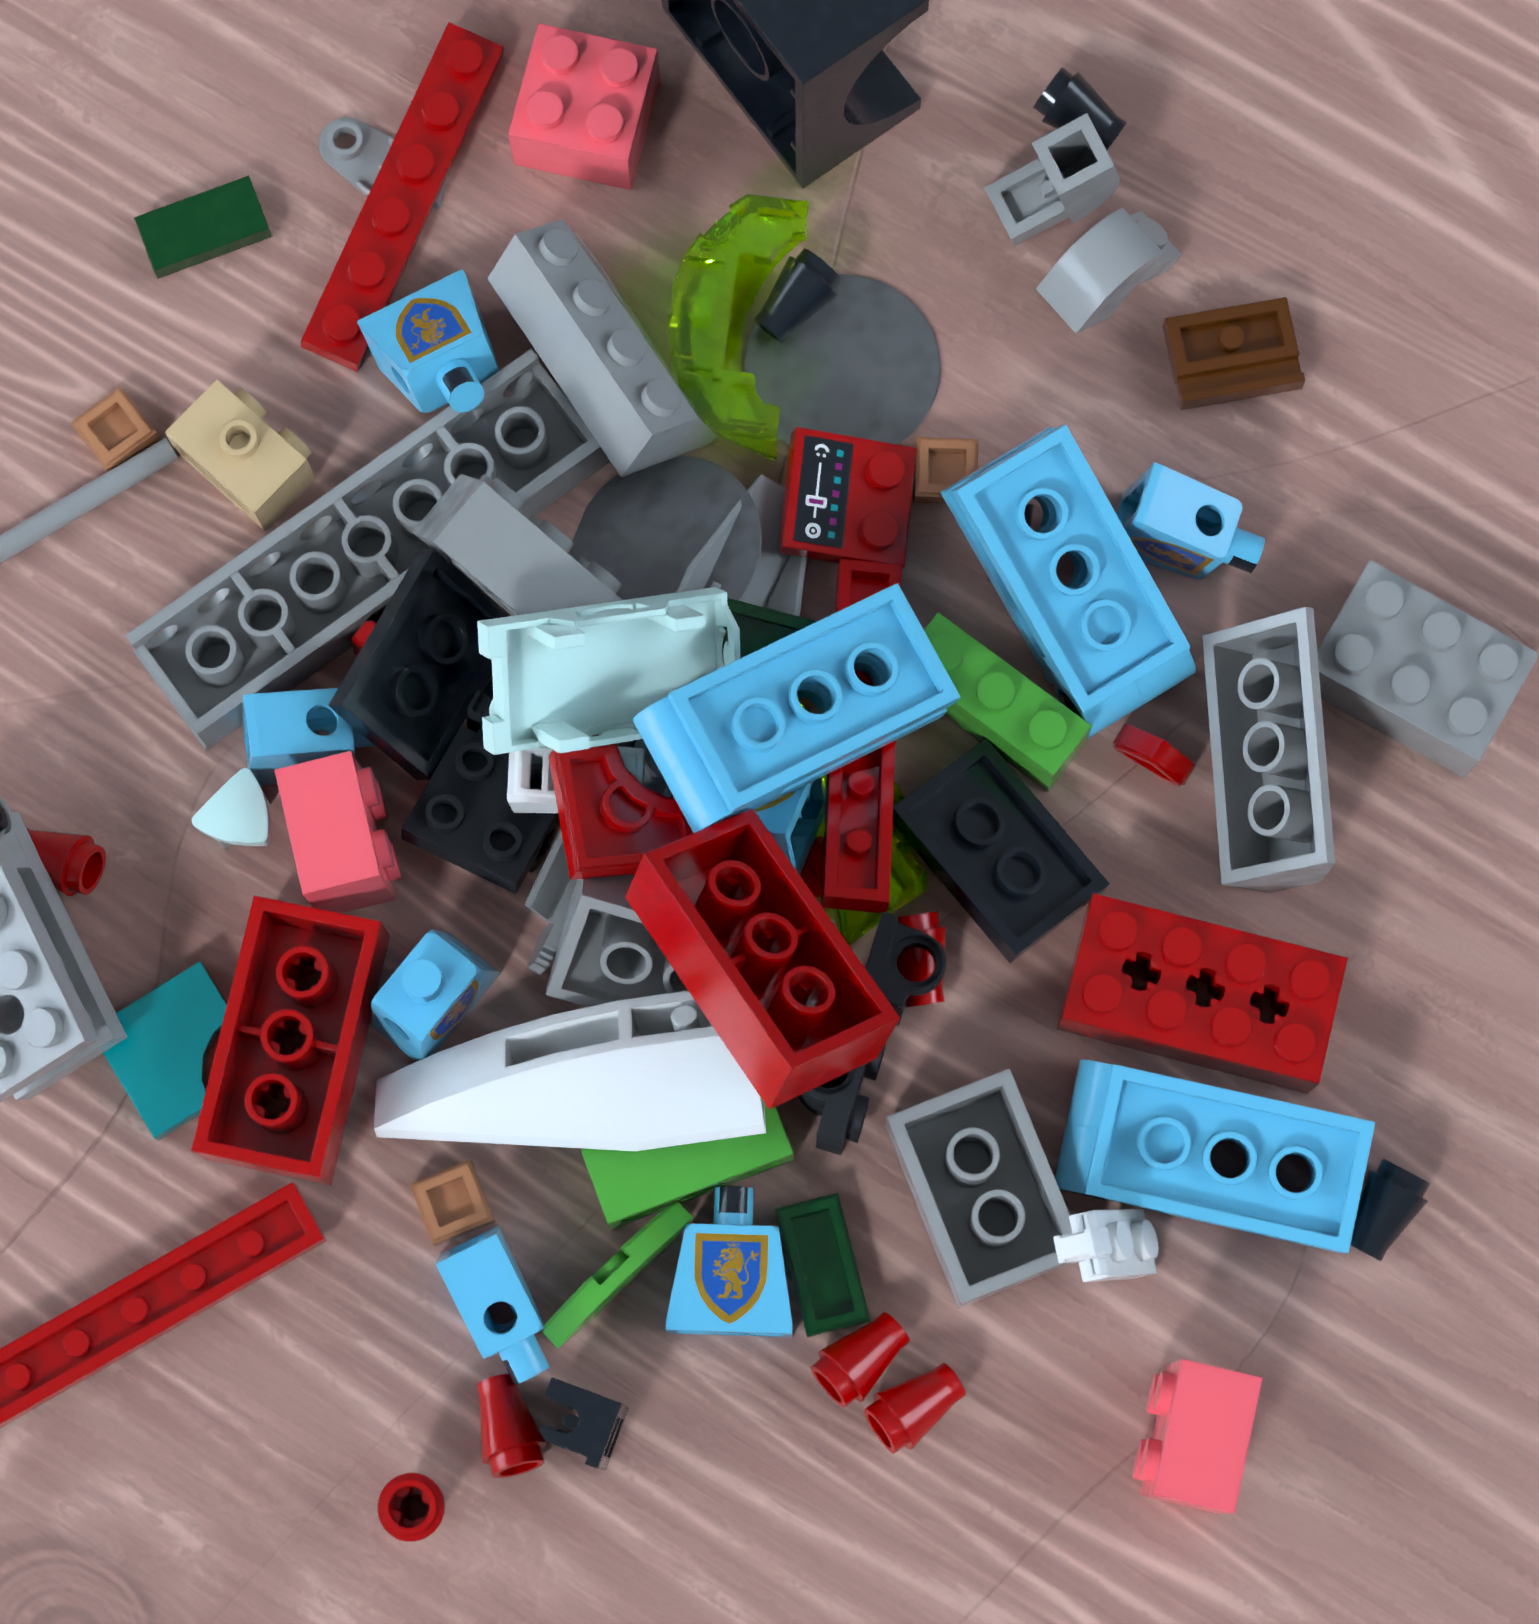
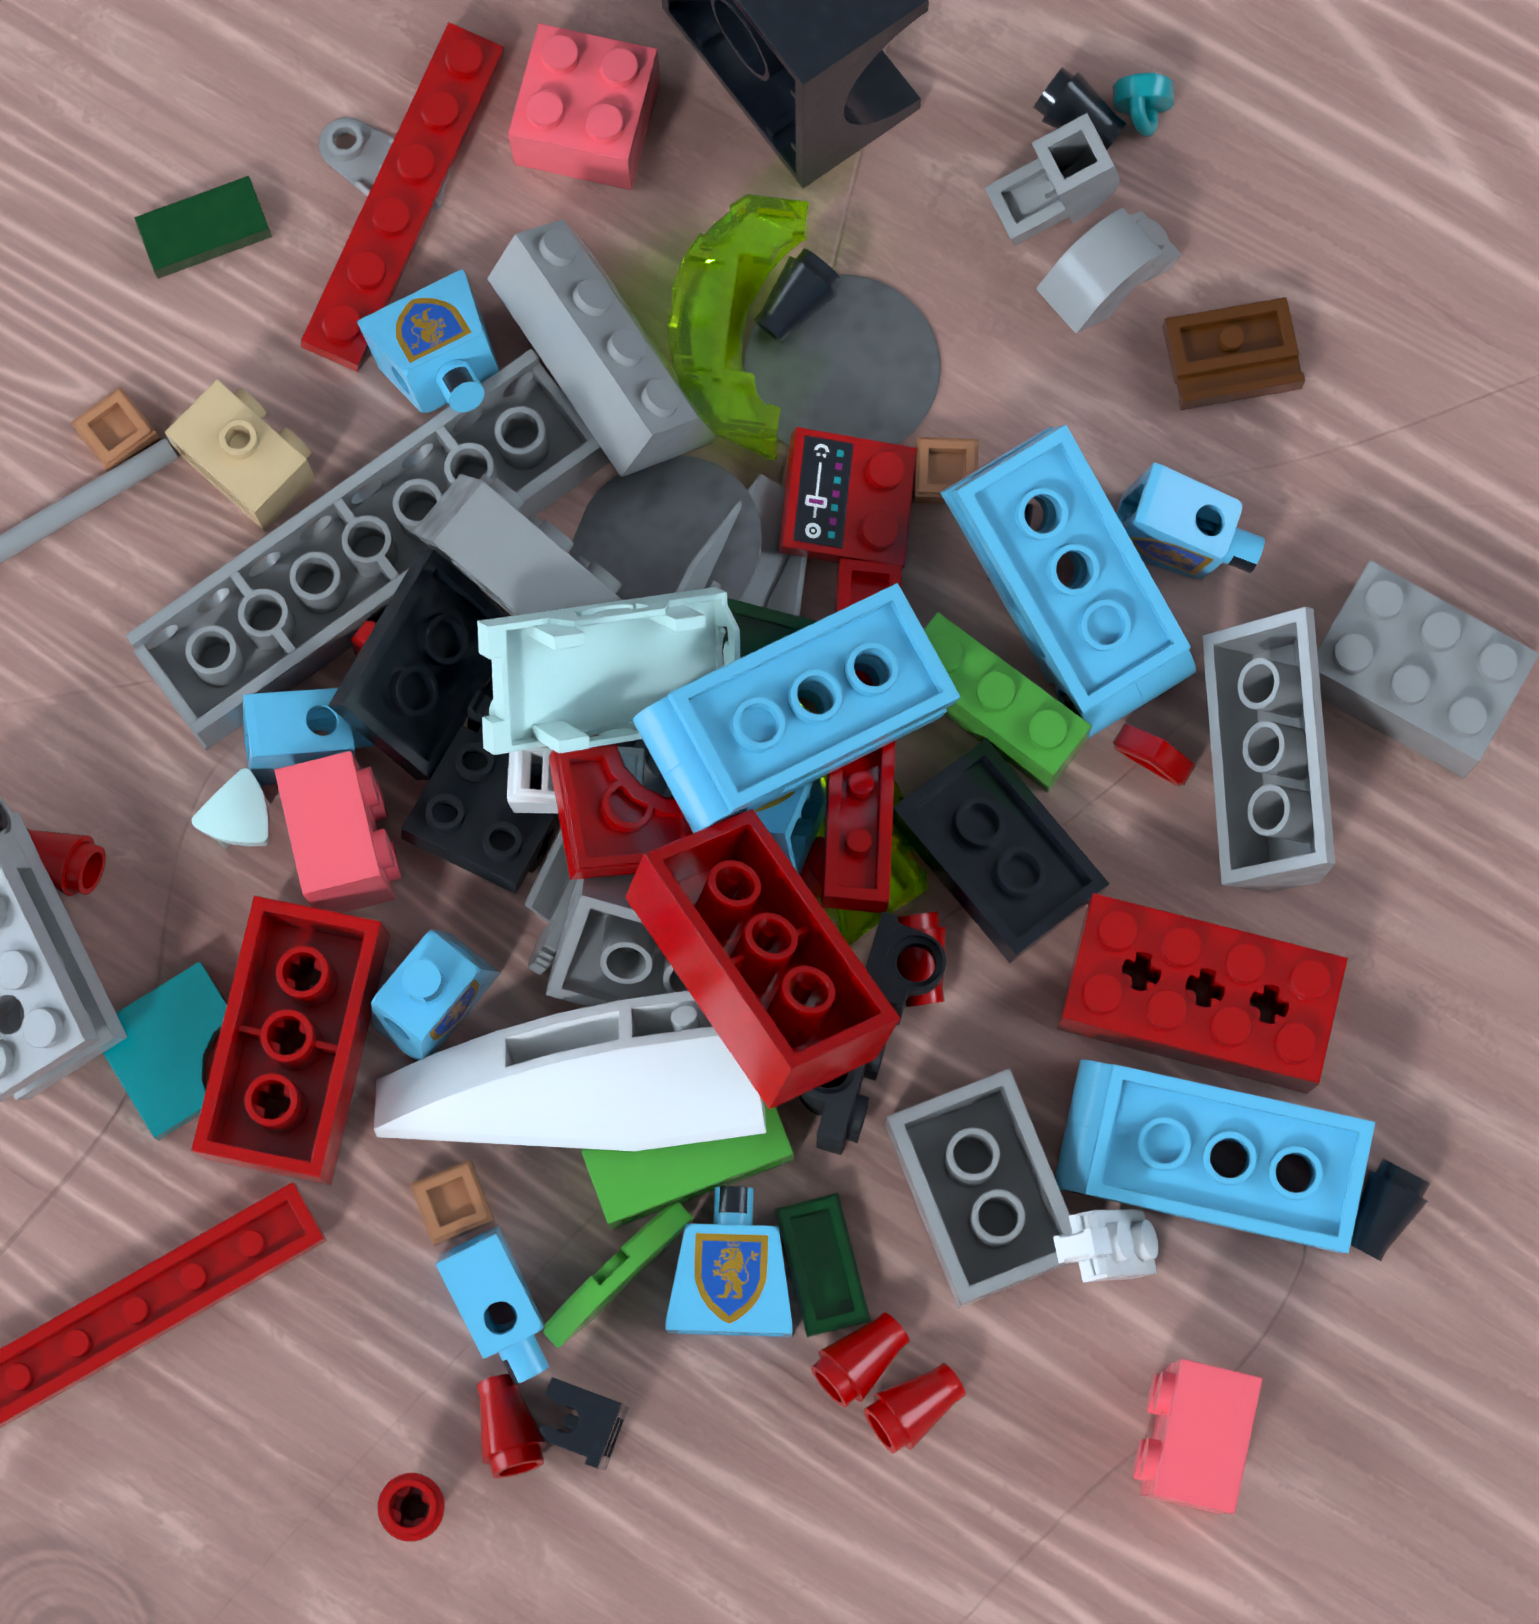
none -> teal tile [1113,73,1174,137]

